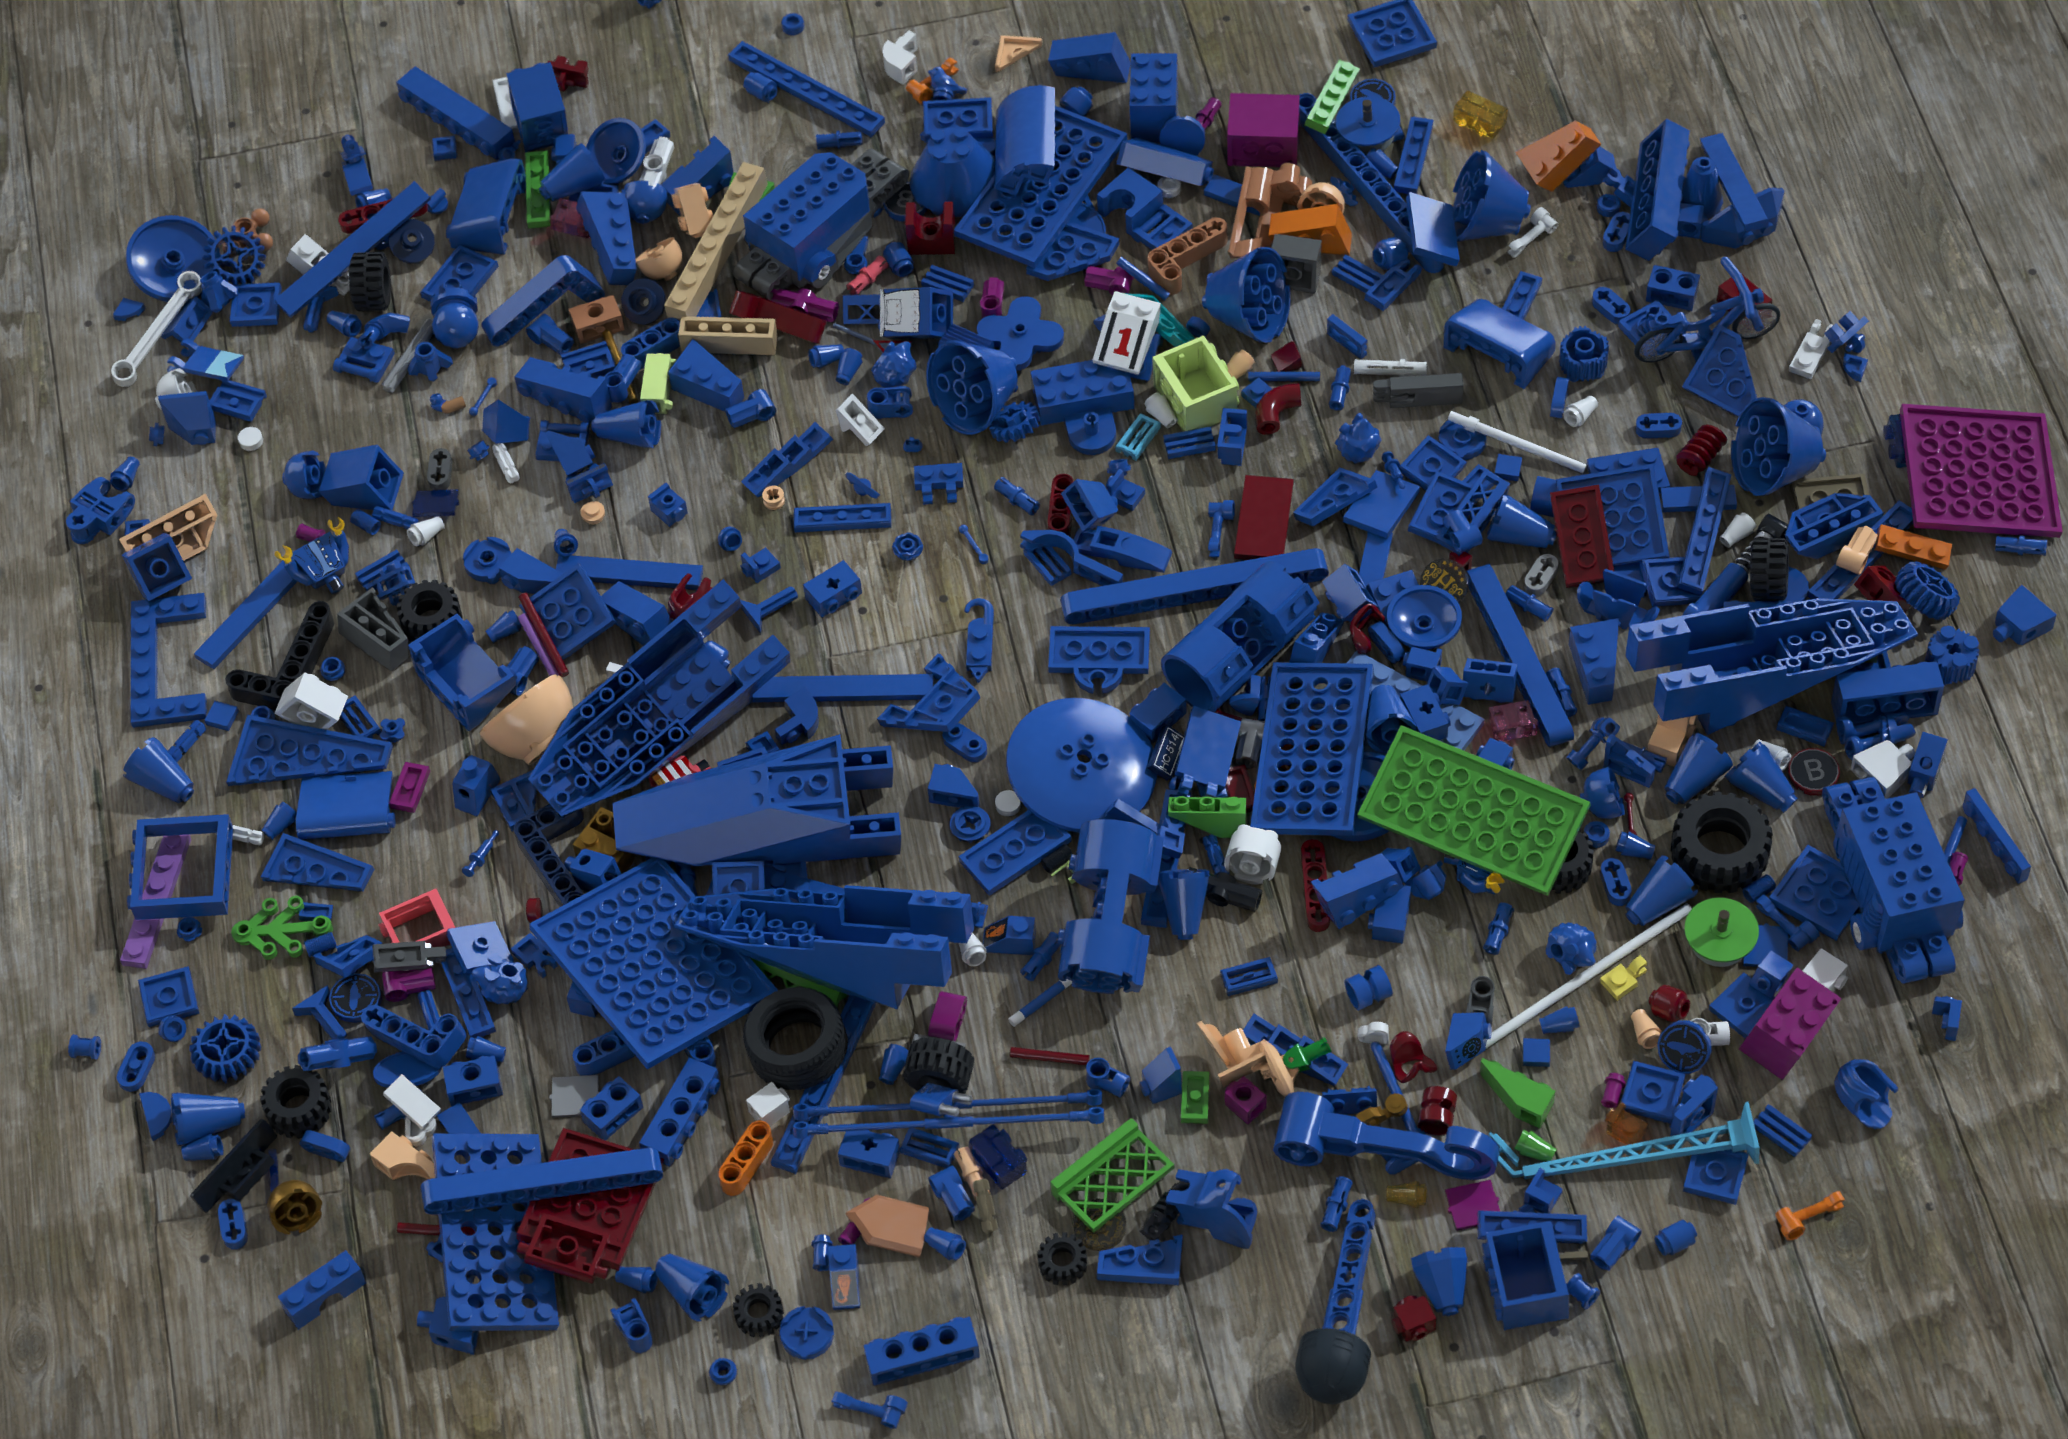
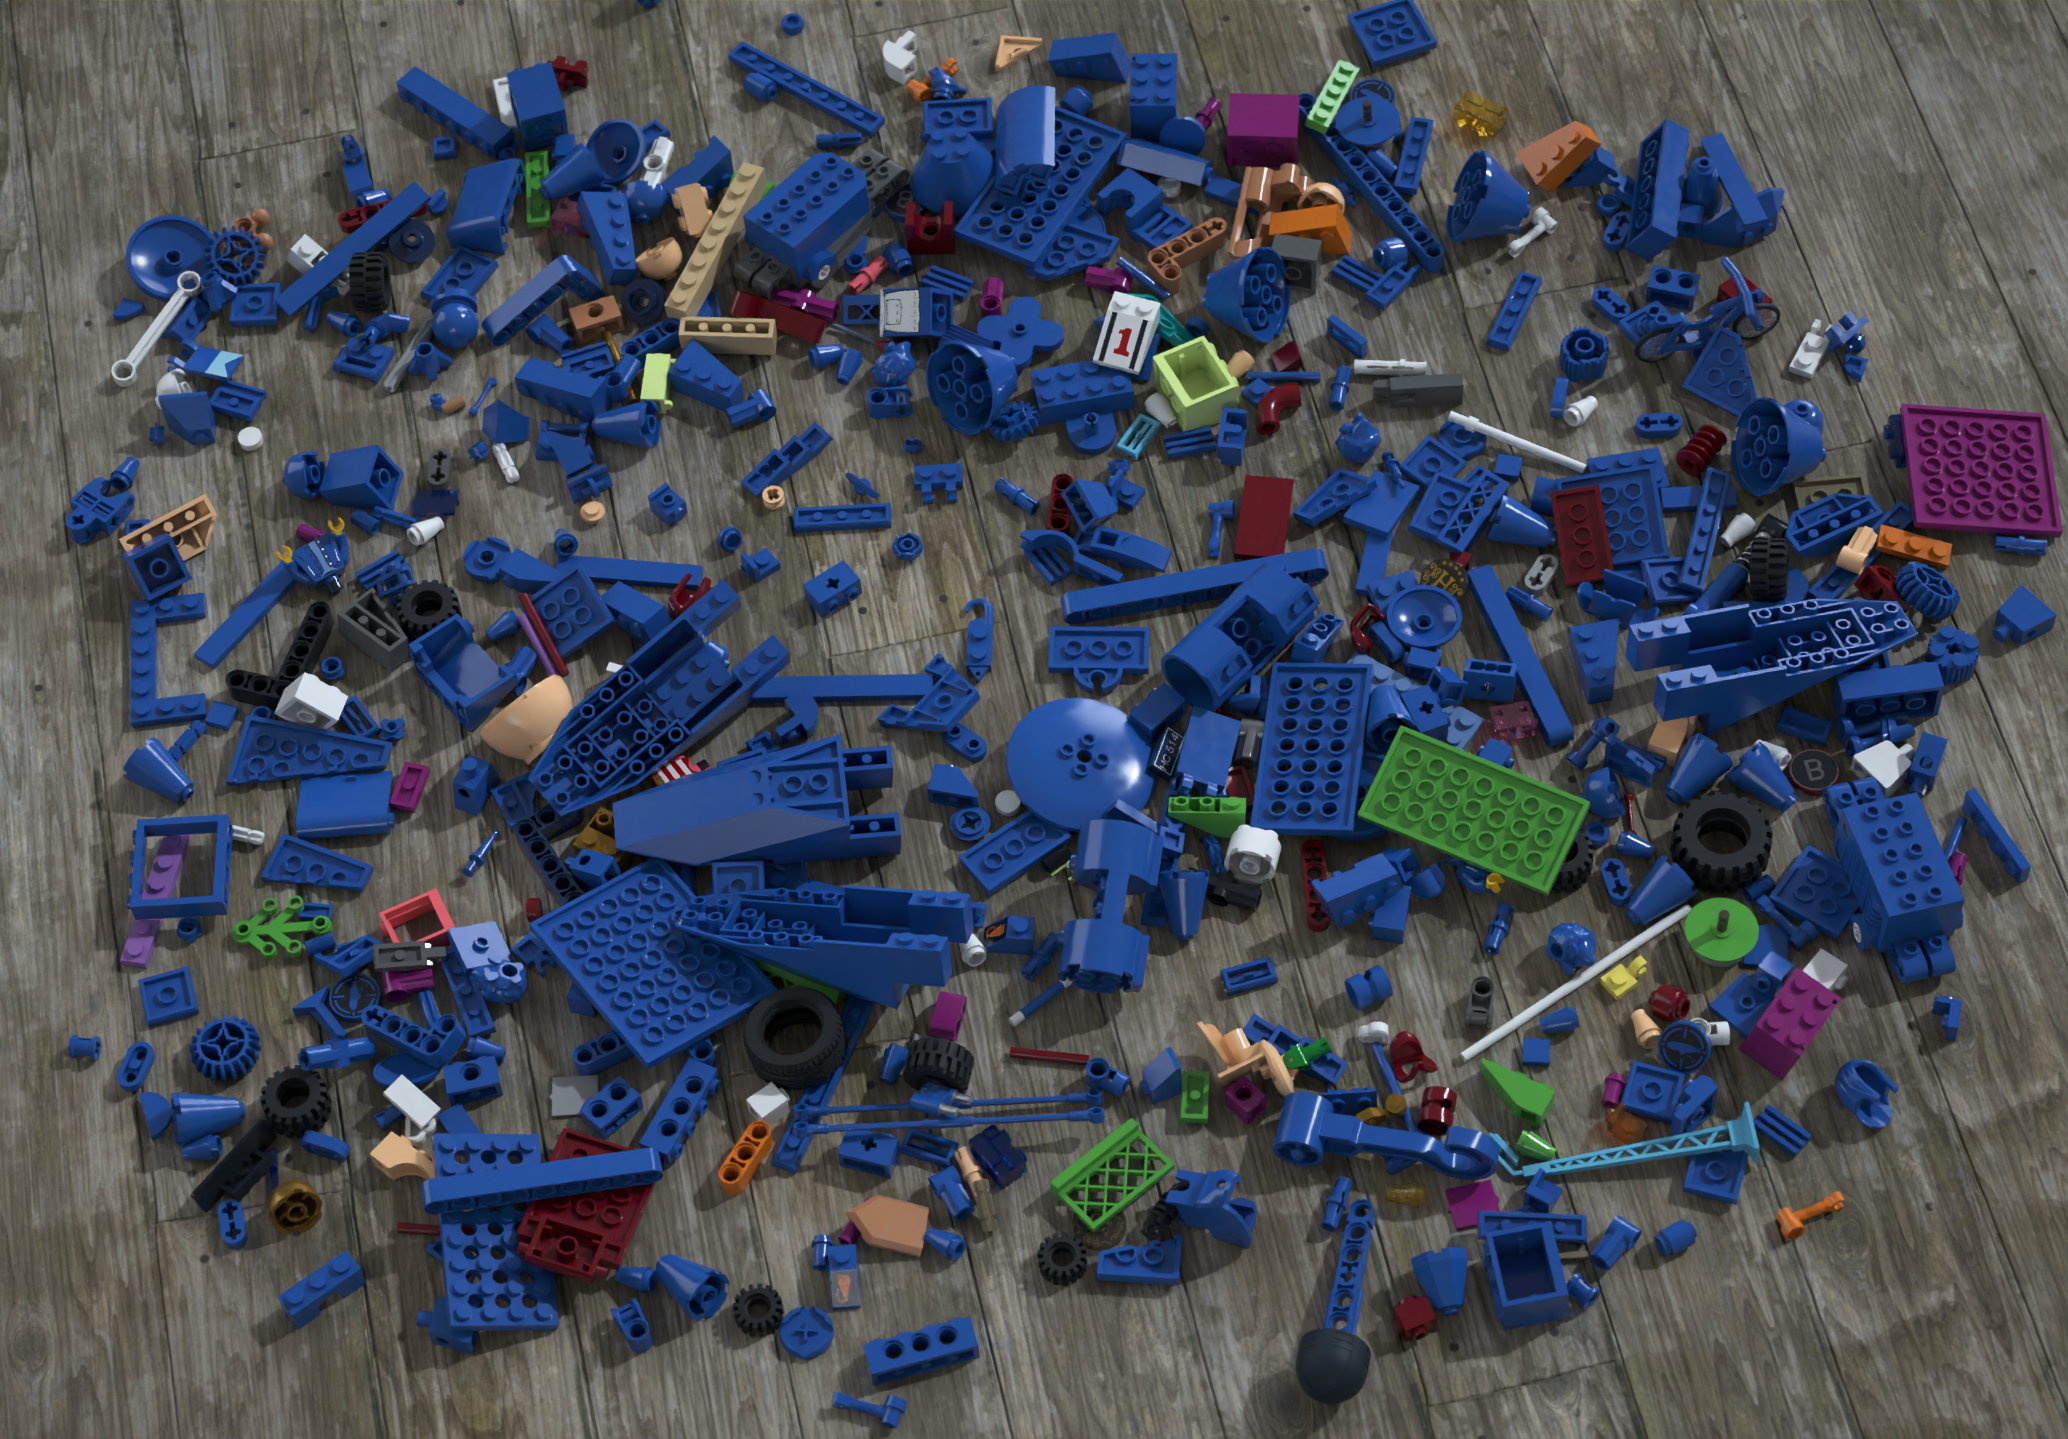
blue tile [158,1015,186,1042] -> none
blue cone [261,802,297,840] -> none
blue plate [709,1358,737,1385] -> none
blue piece [740,587,798,634] -> none
white slope [836,394,885,446] -> none
blue hinge [959,524,989,564] -> none
blue brick [1322,563,1378,624] -> none
blue tile [1406,192,1460,267] -> none
blue windscreen [1443,299,1556,389] -> none
blue piece [1443,510,1483,553] -> none
blue slope [1445,1012,1492,1070] -> none
blue pin [1546,668,1578,717] -> none

